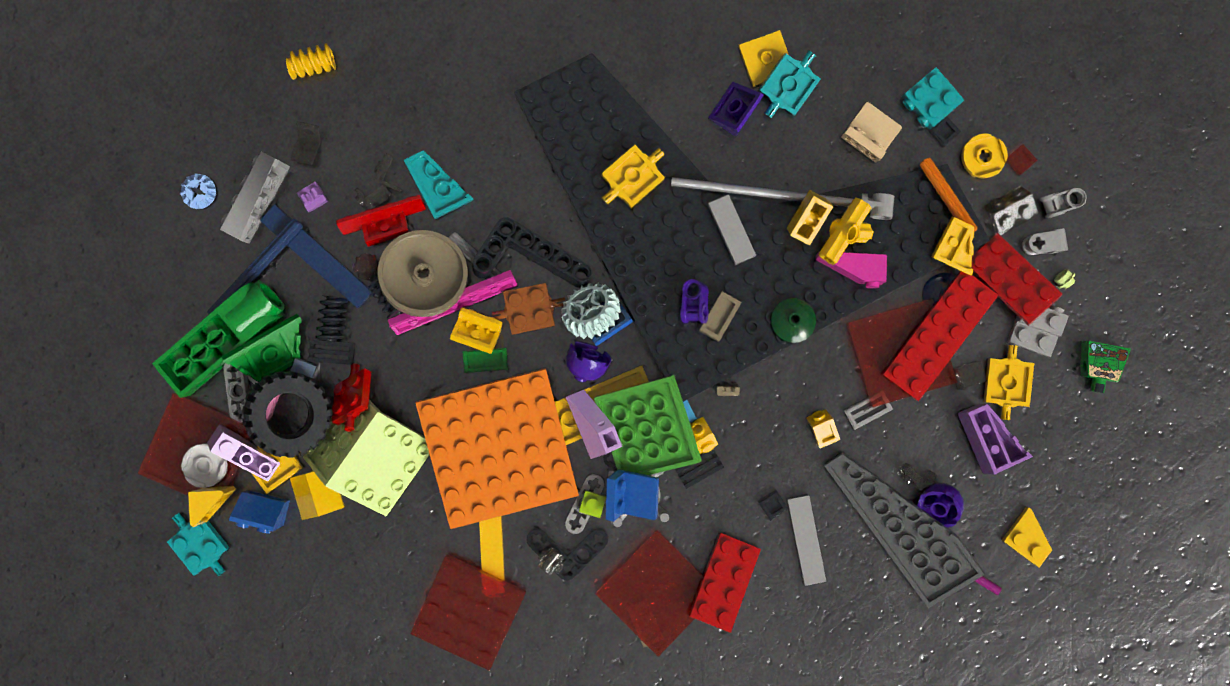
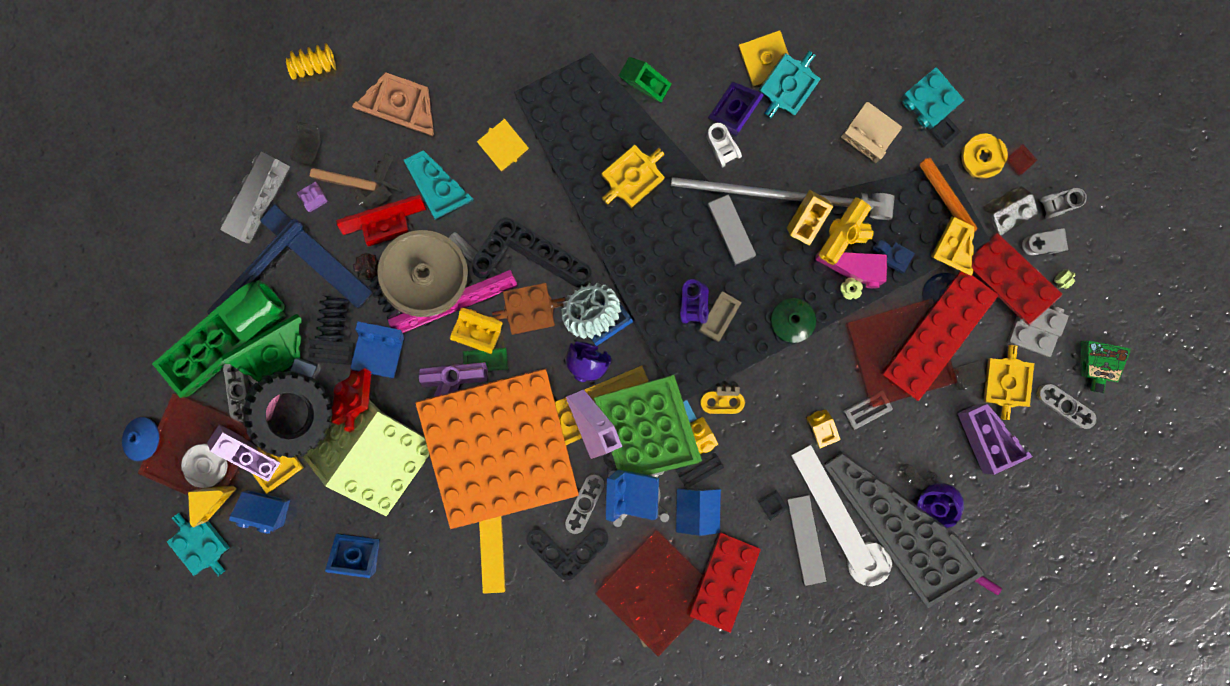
light blue gear [180,174,216,209] -> none
yellow slope [290,471,345,520] -> none
clear red plate [410,555,526,671] -> none
clear smoke gear [538,547,565,575] -> none
lime plate [579,490,606,518] -> none
yellow wing [1002,507,1052,567] -> none
none -> blue dish [122,417,159,461]
none -> medium nougat tile [310,168,380,193]
none -> blue slope [325,534,379,578]
none -> blue bracket [351,322,404,378]
none -> nougat wing [352,73,434,136]
none -> medium lavender piece [419,362,488,397]
none -> yellow piece [477,119,529,172]
none -> green slope [618,57,672,102]
none -> blue slope [676,488,721,536]
none -> yellow plate [700,391,745,414]
none -> white piece [706,123,742,168]
none -> white tile [791,445,875,573]
none -> yellowish green plate [840,278,863,300]
none -> white tile [847,541,892,586]
none -> dark blue plate [873,239,915,273]
none -> light grey beam [1037,384,1096,429]

